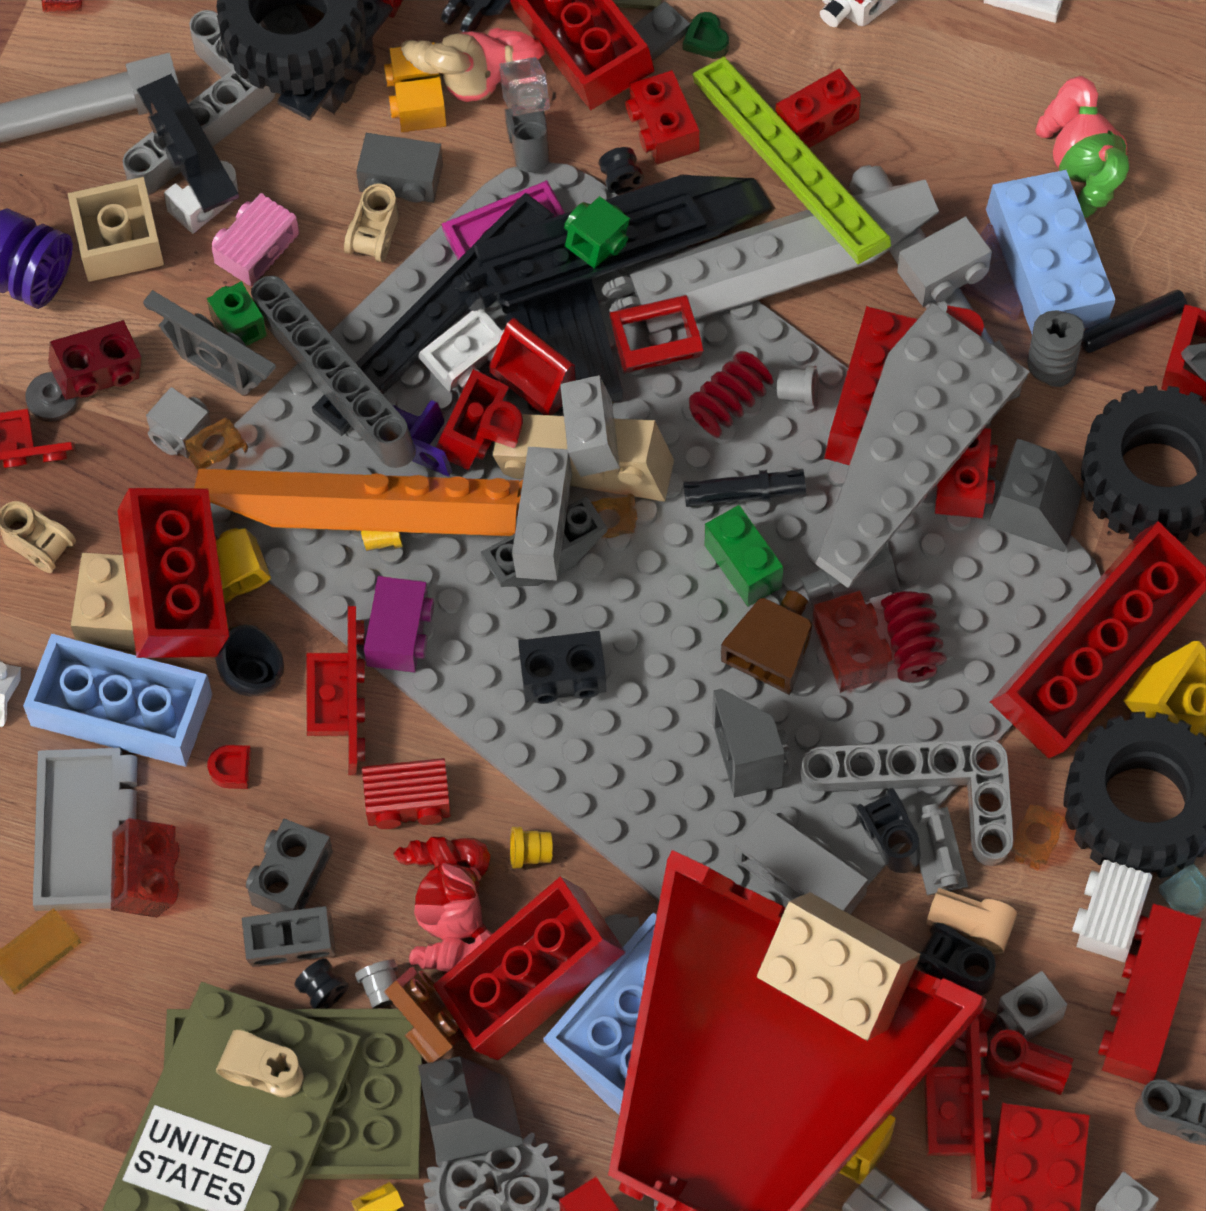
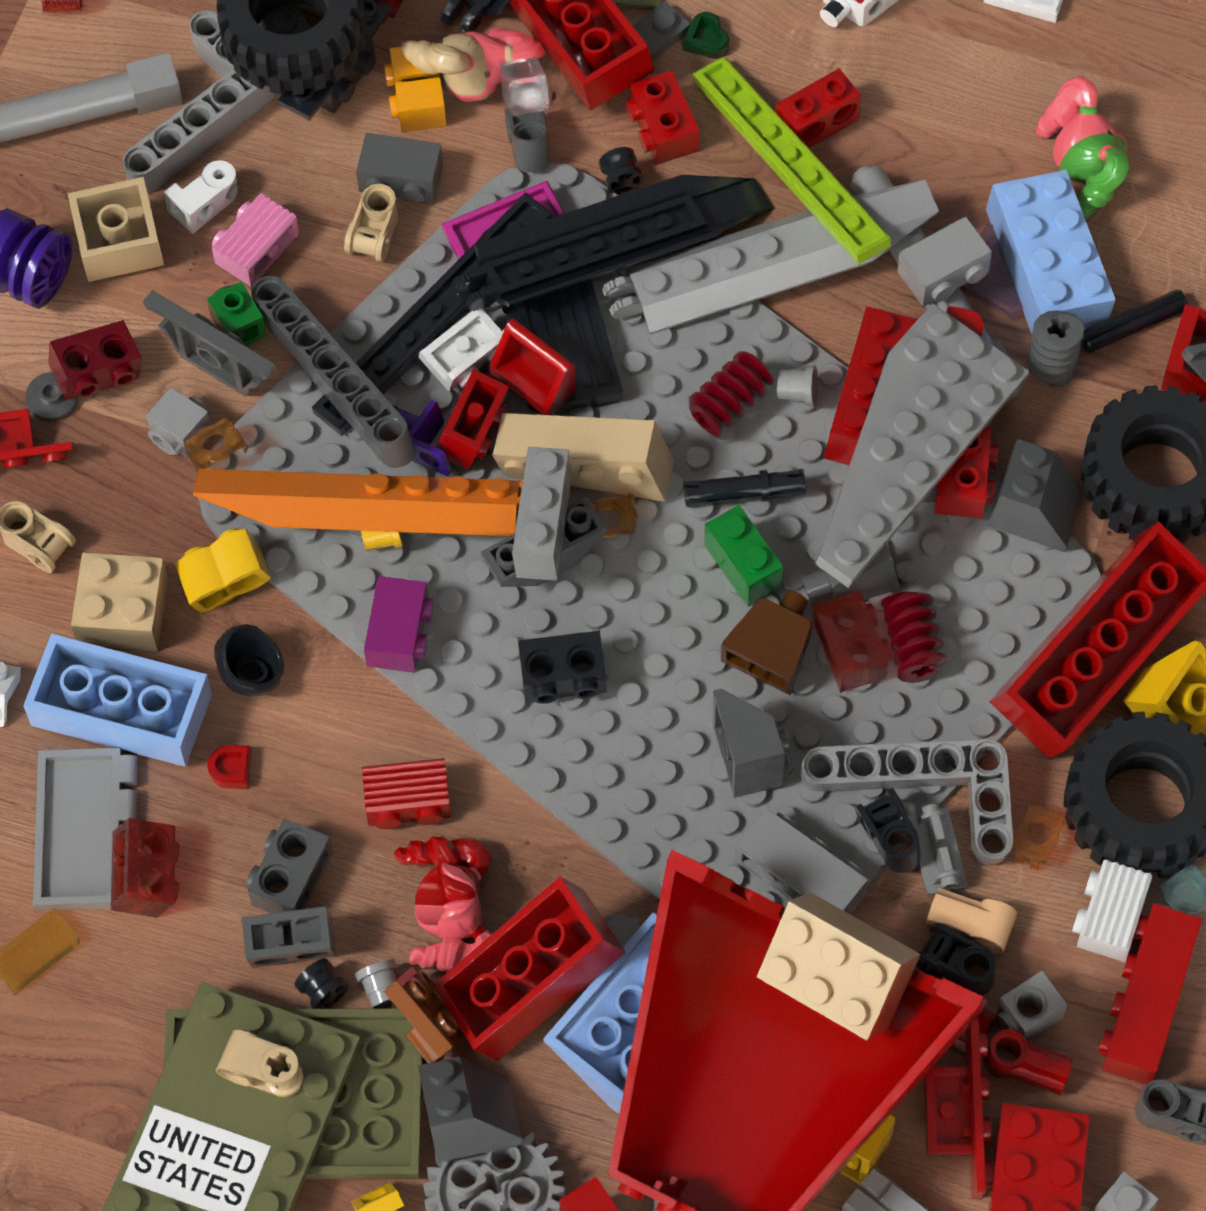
red brick [117,488,229,658] -> none
black bracket [137,74,239,213] -> none
red bracket [306,606,365,775] -> none
red tile [476,401,523,448] -> none
yellow piece [510,827,553,869] -> none
light grey brick [560,375,620,477] -> none
green brick [564,196,630,269] -> none
red tile [610,295,704,374] -> none

